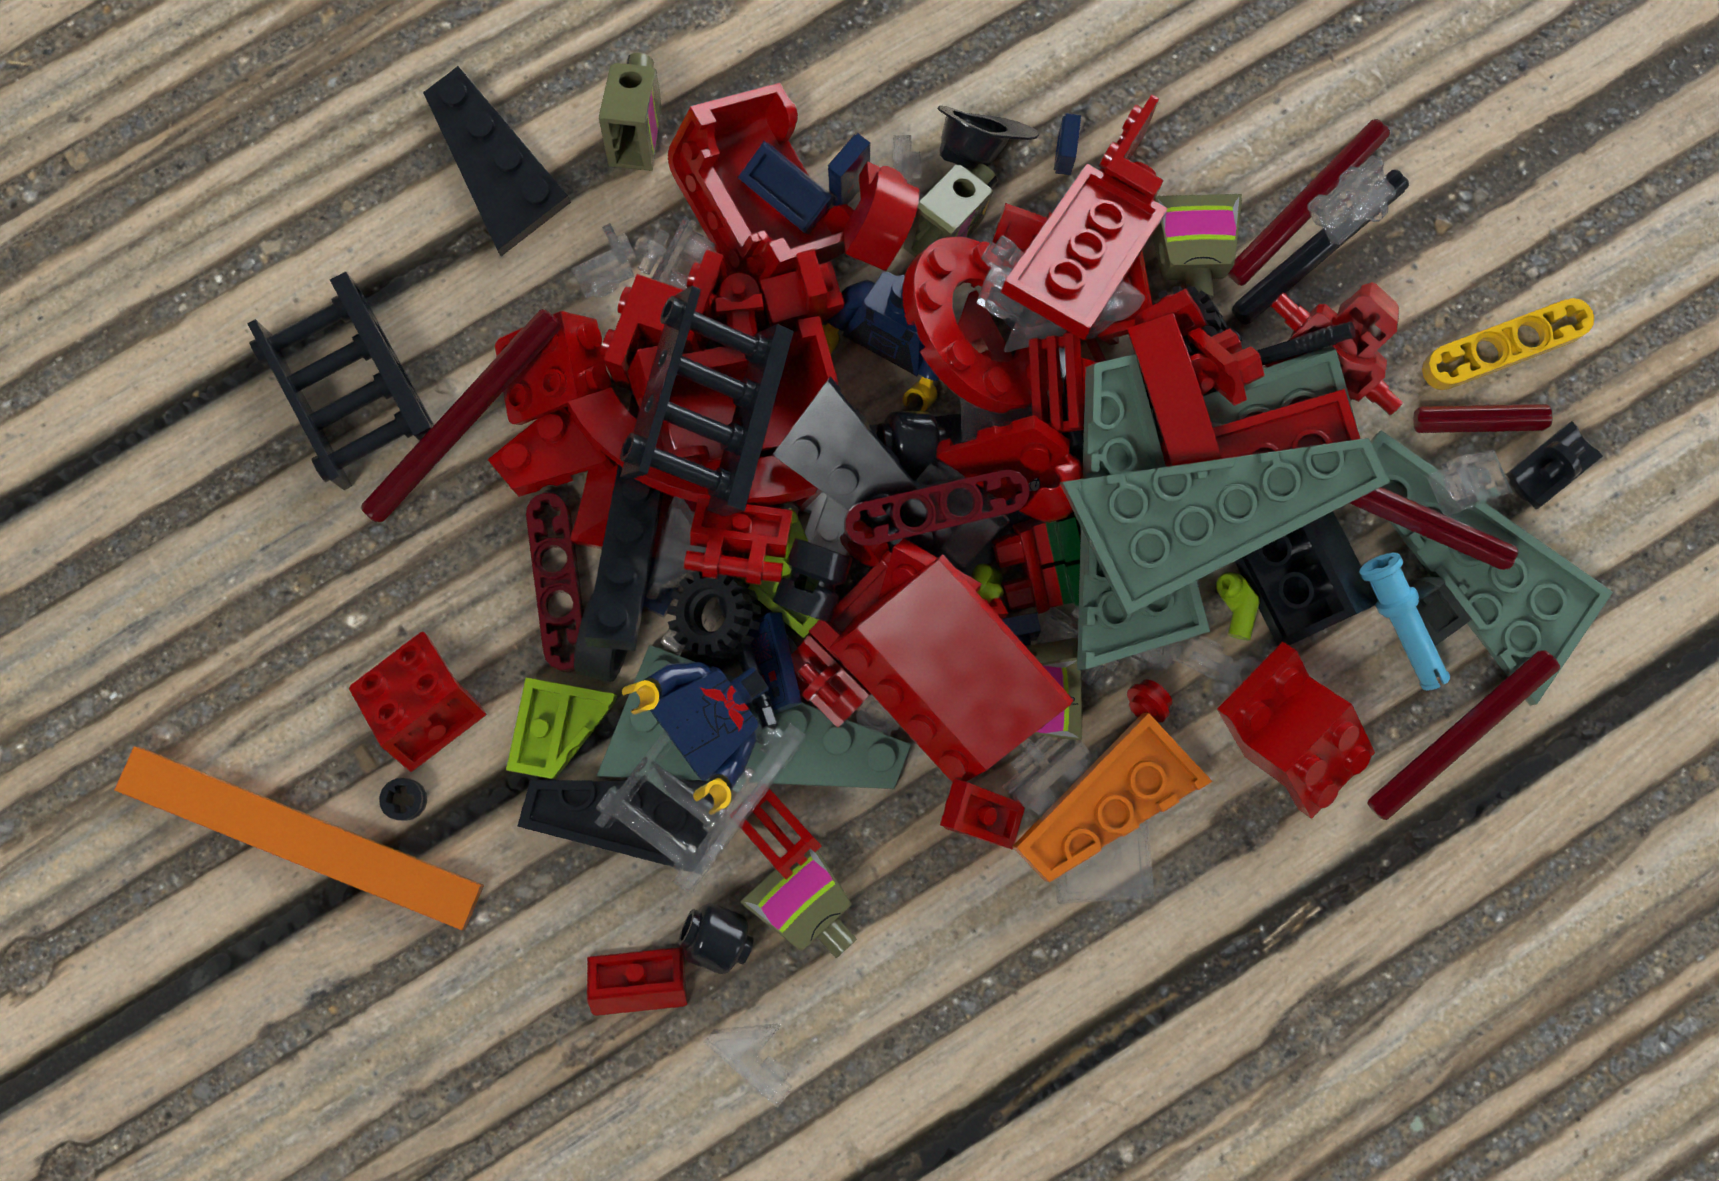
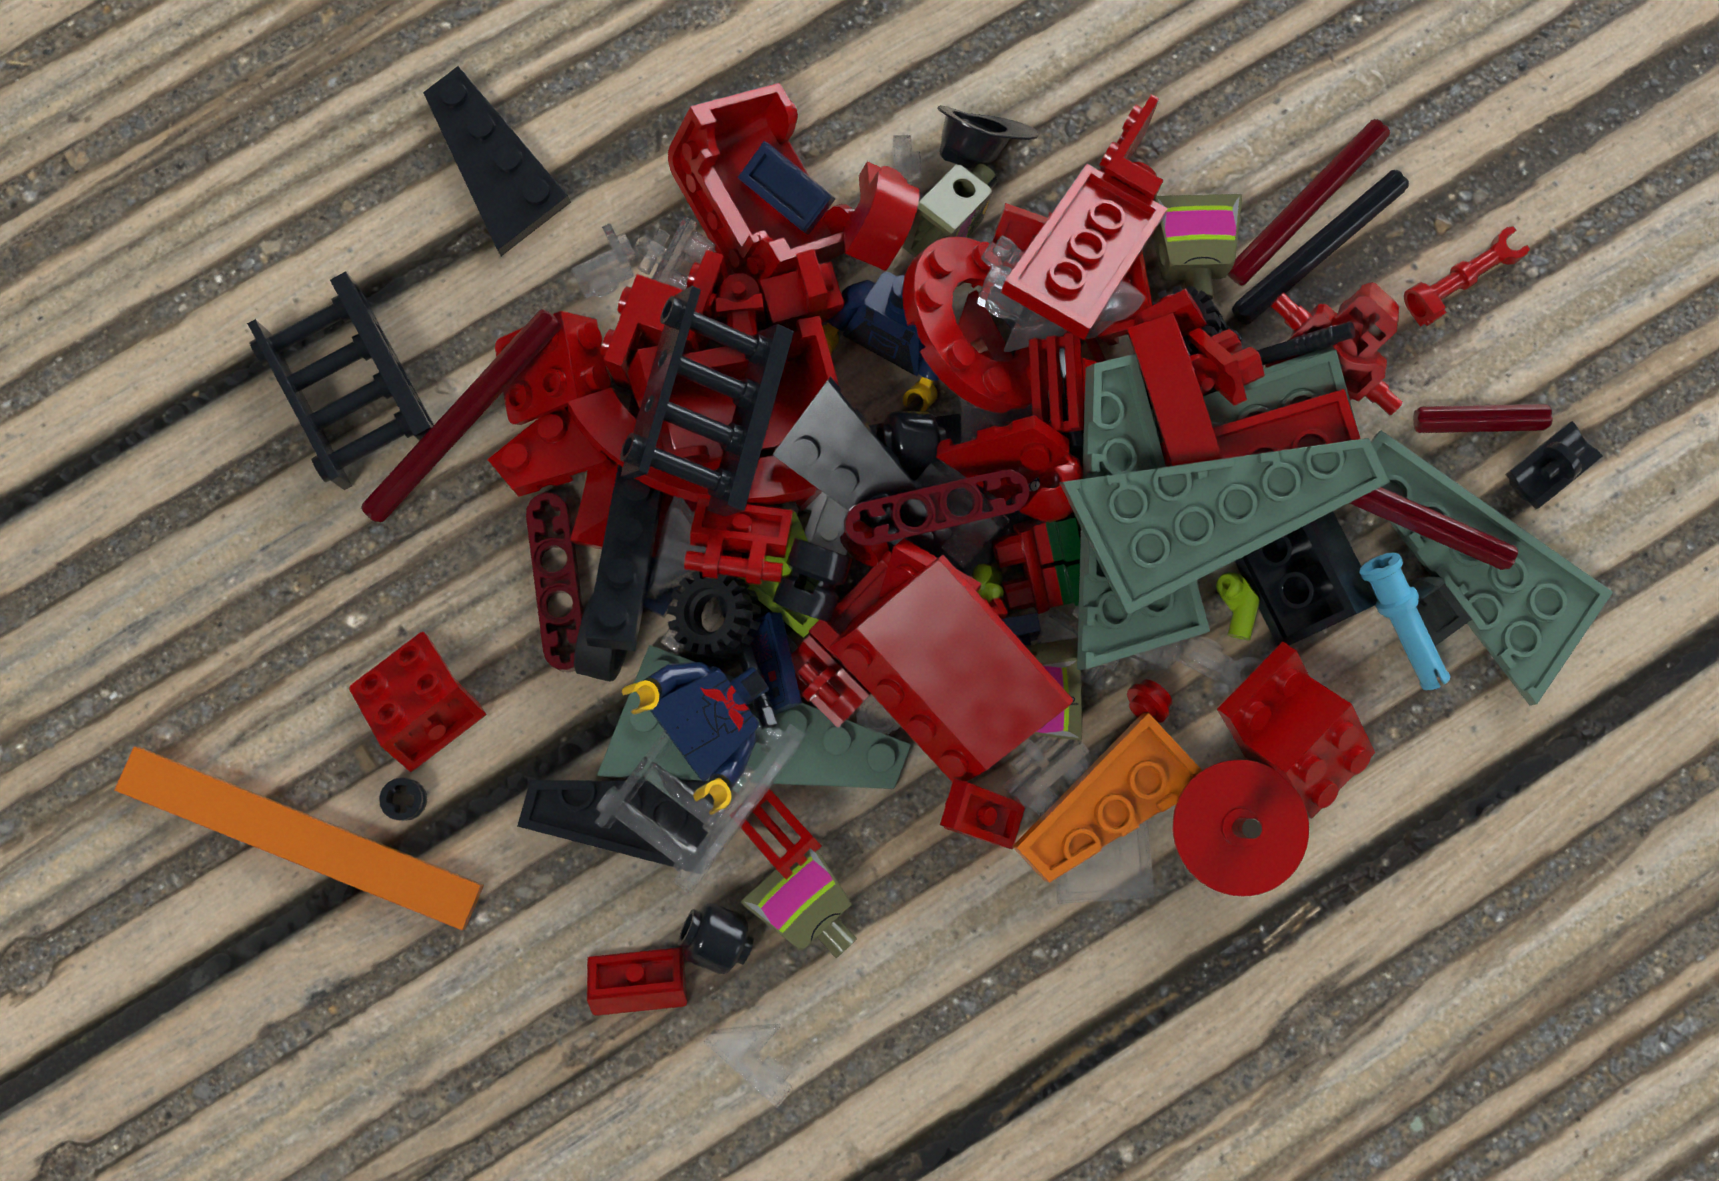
lime wing [506,677,617,780] -> none
olive torso [599,53,661,171] -> none
dark blue tile [828,133,871,206] -> none
dark blue tile [1054,113,1081,175] -> none
clear hips [1308,156,1396,245] -> none
dark red axle [1367,650,1561,820] -> none
yellow beam [1422,298,1595,390] -> none
clear slope [1428,450,1513,516] -> none
none -> red piece [1172,760,1309,896]
none -> red piece [1404,226,1530,327]

